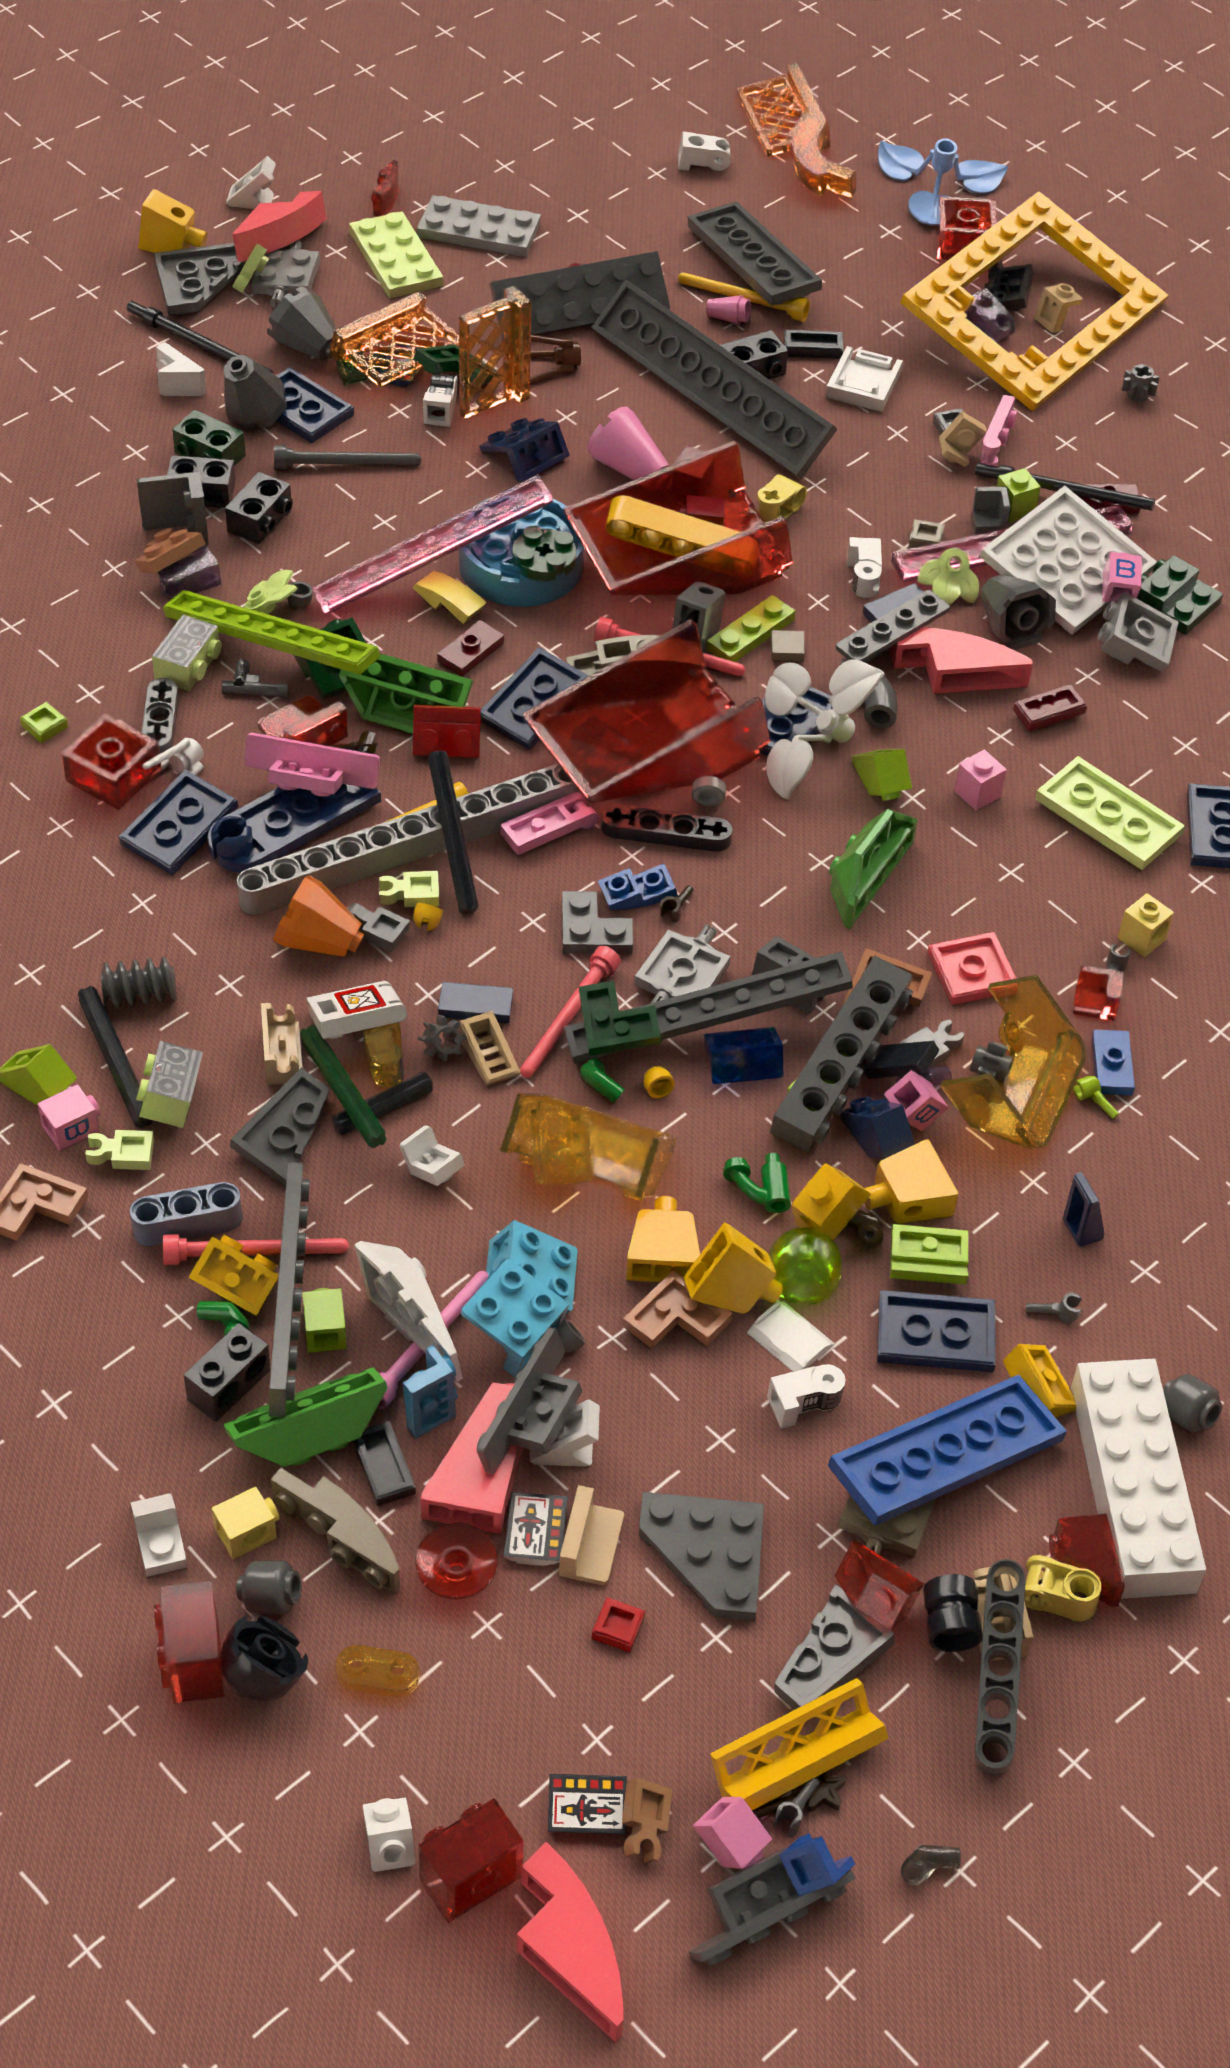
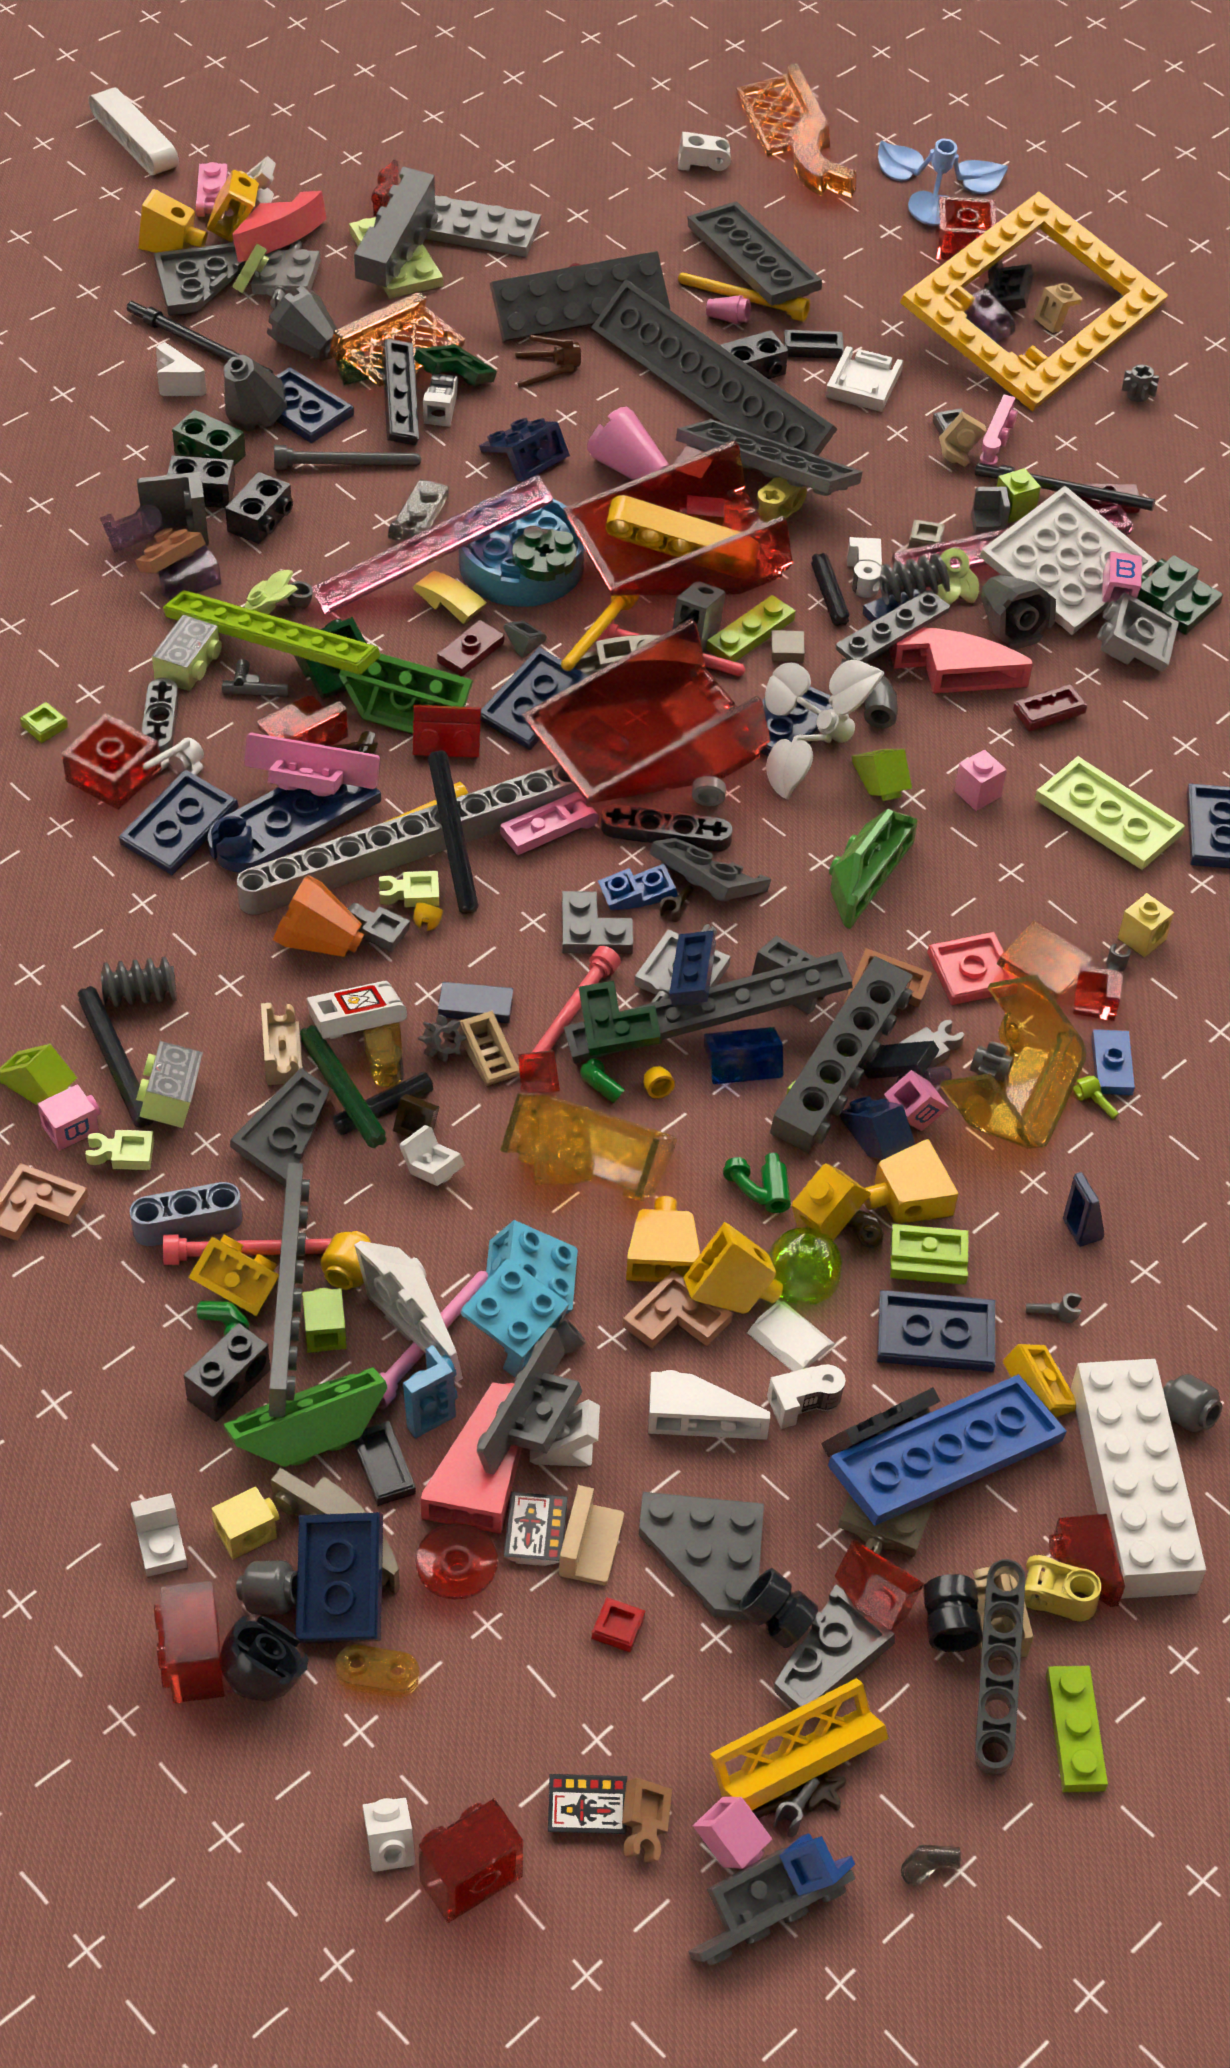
clear orange fence [459,286,531,418] -> none
coral slope [517,1842,624,2043] -> none
none -> white beam [89,87,179,175]
none -> leg [100,504,164,553]
none -> bright pink plate [196,162,228,217]
none -> yellow torso [206,170,259,242]
none -> dark blue tile [296,1512,383,1644]
none -> yellow head [321,1231,371,1290]
none -> wedge [354,166,438,287]
none -> tile [382,338,419,446]
none -> clear smoke plate [388,479,449,546]
none -> dark brown tile [393,1094,439,1137]
none -> dark grey slope [503,621,547,657]
none -> clear red slope [518,1050,560,1092]
none -> yellow piece [561,581,639,671]
none -> white slope [648,1370,770,1440]
none -> dark grey wing [649,838,771,901]
none -> dark blue plate [669,930,716,1006]
none -> dark grey plate [675,419,863,496]
none -> black wheel [739,1568,818,1648]
none -> black axle [811,553,850,626]
none -> black wing [821,1387,940,1457]
none -> dark grey piece [879,553,950,605]
none -> clear orange tile [997,920,1092,1003]
none -> lime plate [1046,1666,1108,1792]

